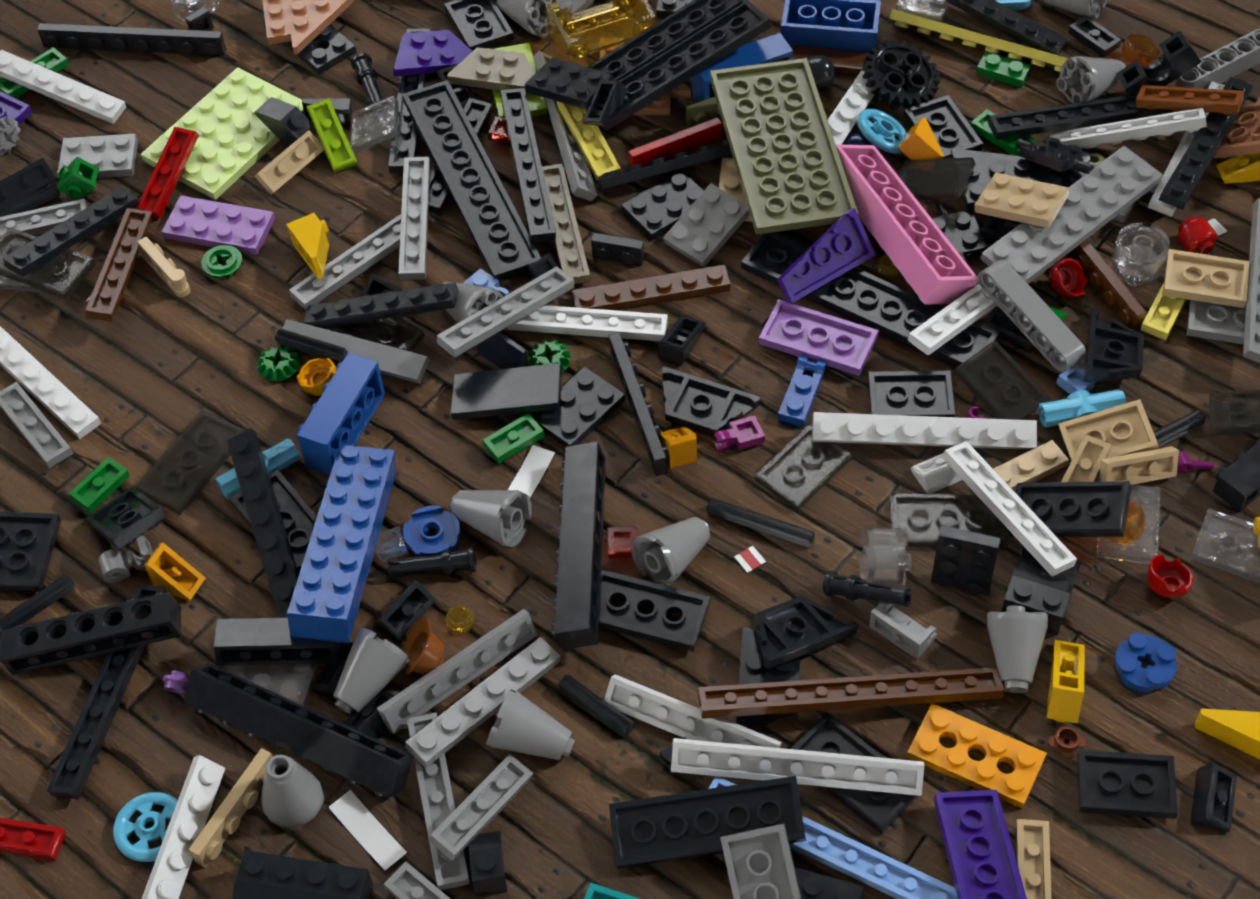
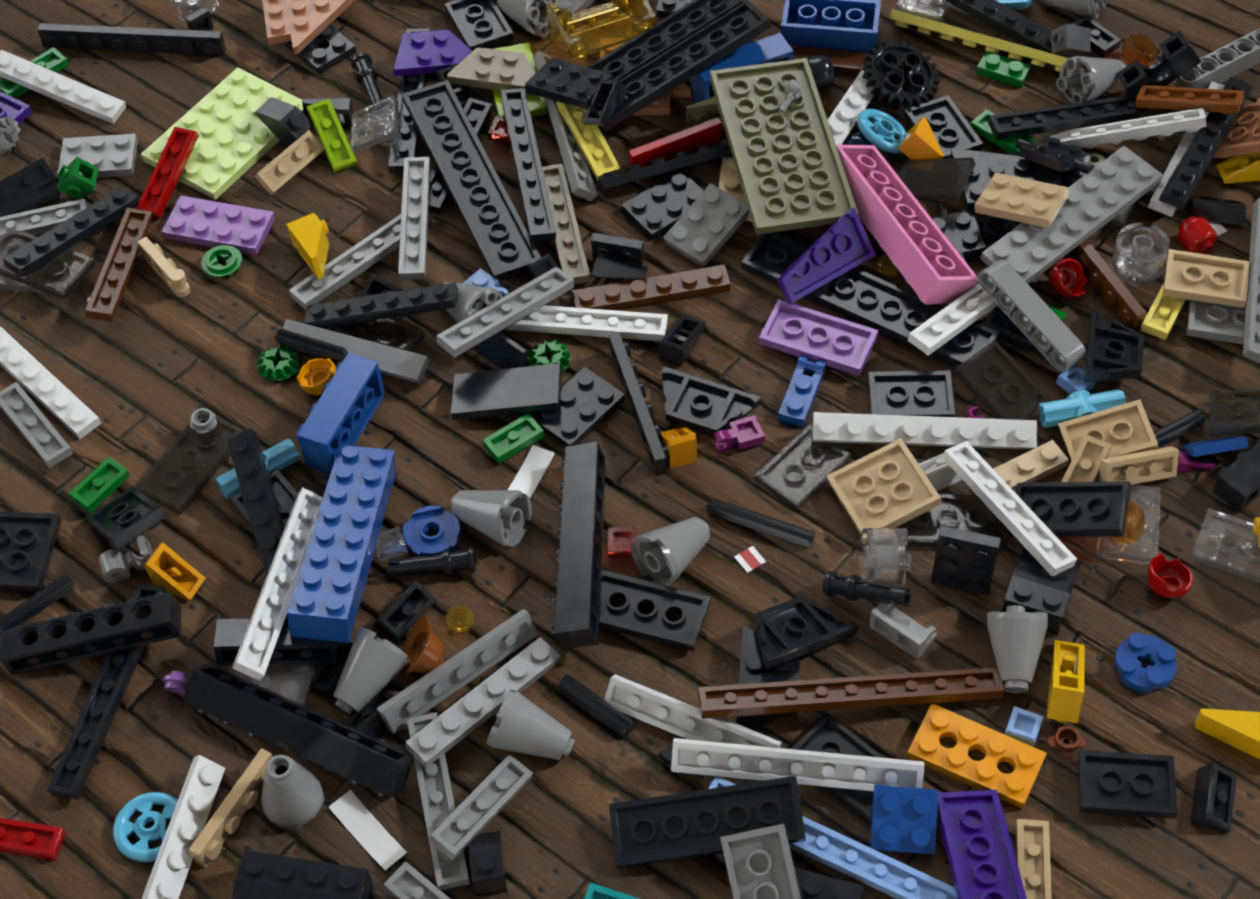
none -> light grey plate [190,408,217,434]
none -> white plate [232,488,323,681]
none -> black slope [591,253,648,279]
none -> light grey hand [779,79,802,113]
none -> tan plate [826,438,942,543]
none -> blue plate [870,785,938,855]
none -> light blue tile [1004,706,1044,747]
none -> dark grey brick [1051,24,1090,58]
none -> blue tile [1182,436,1248,457]
none -> black slope [1191,195,1247,226]

